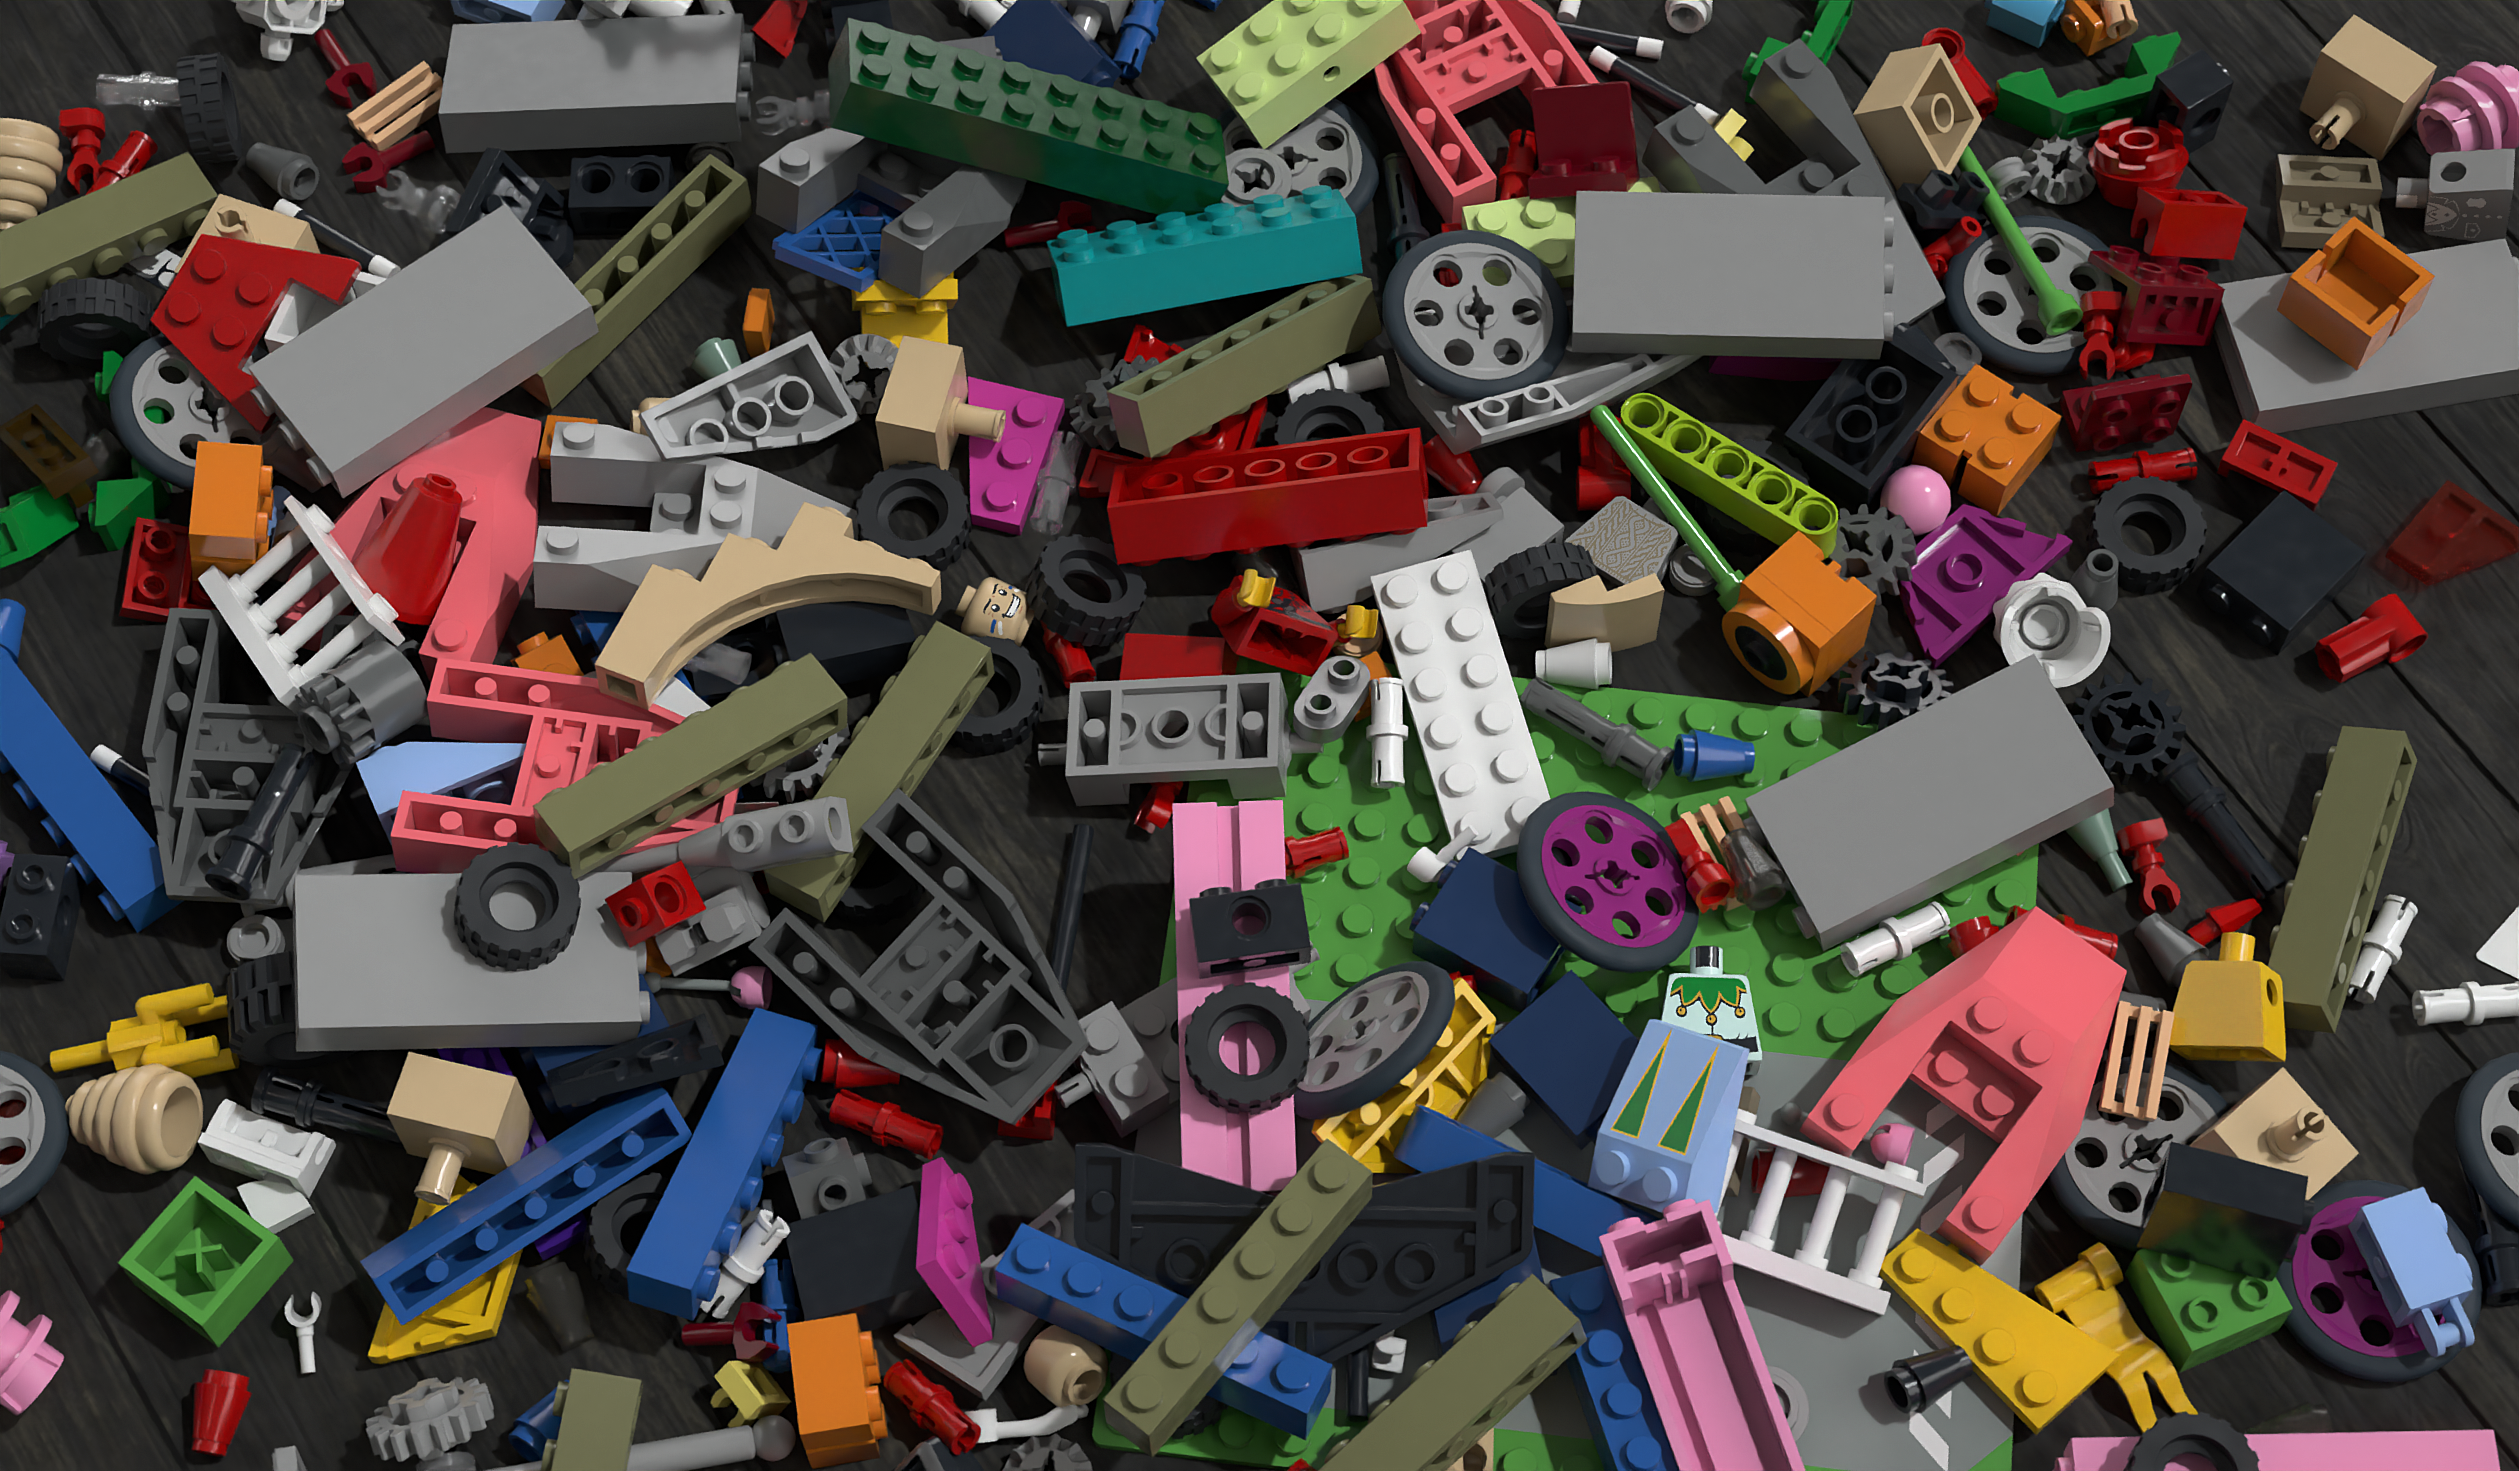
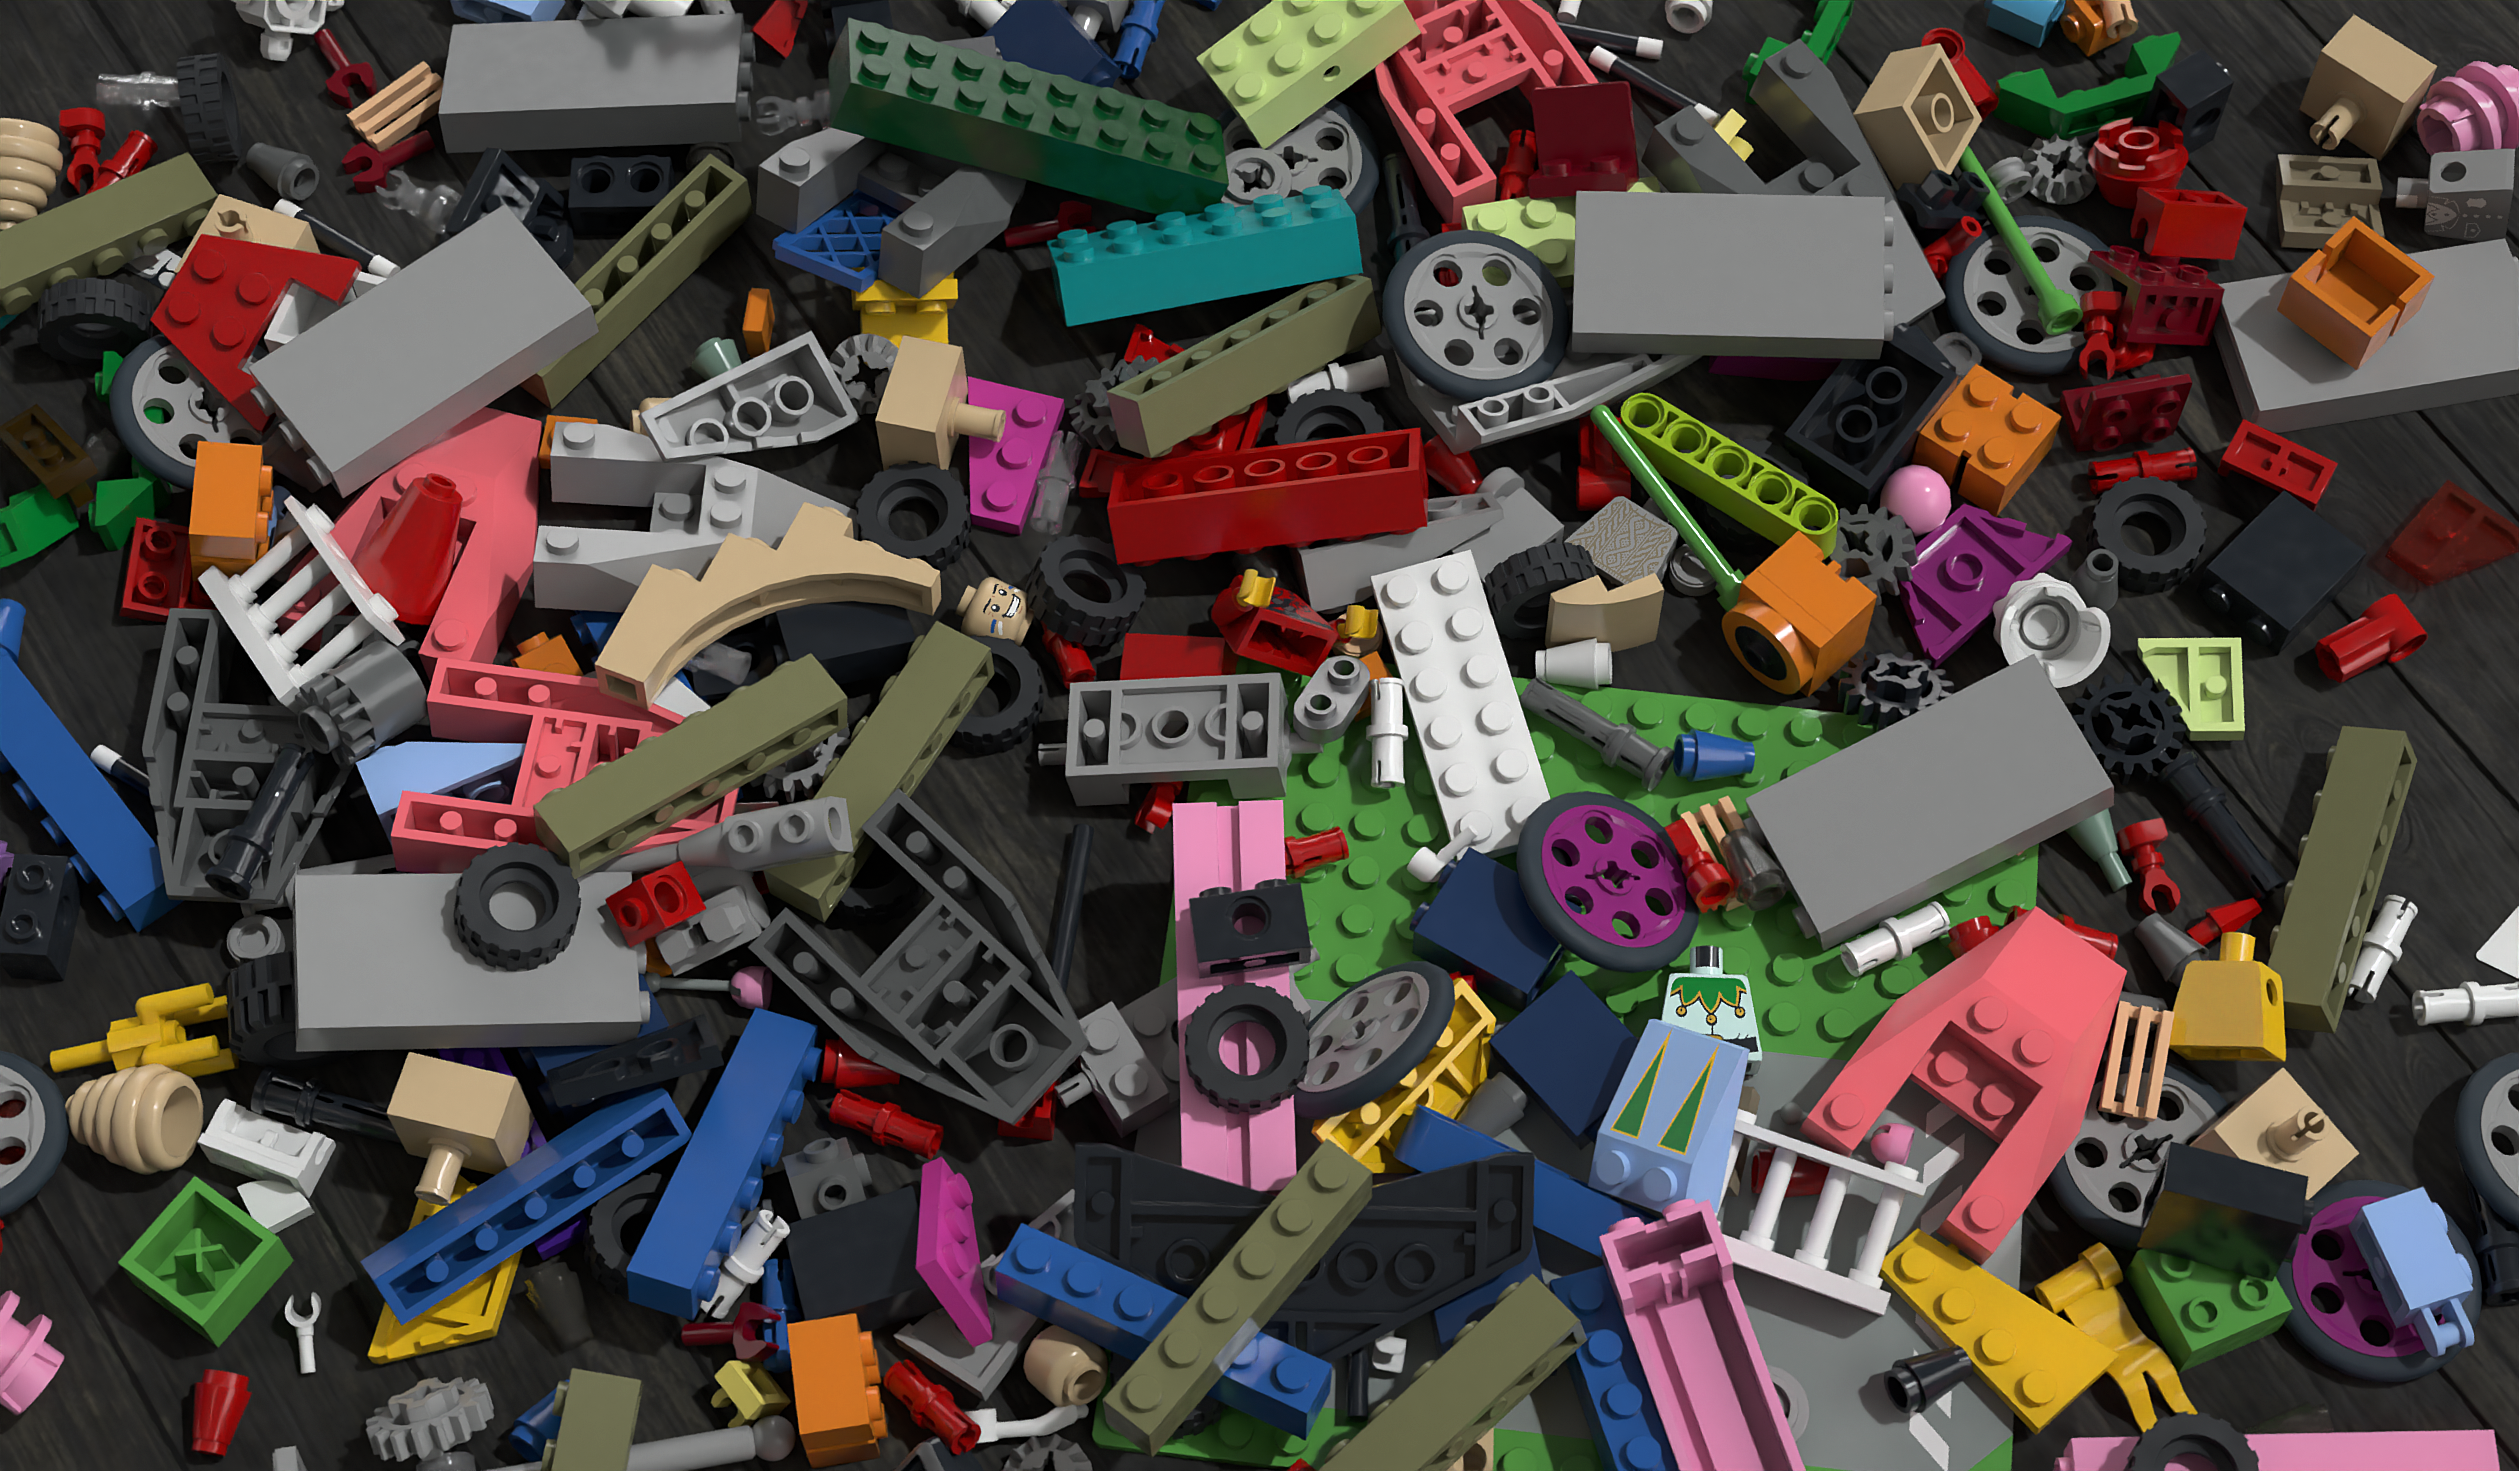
none -> yellowish green wing [2137,638,2245,741]

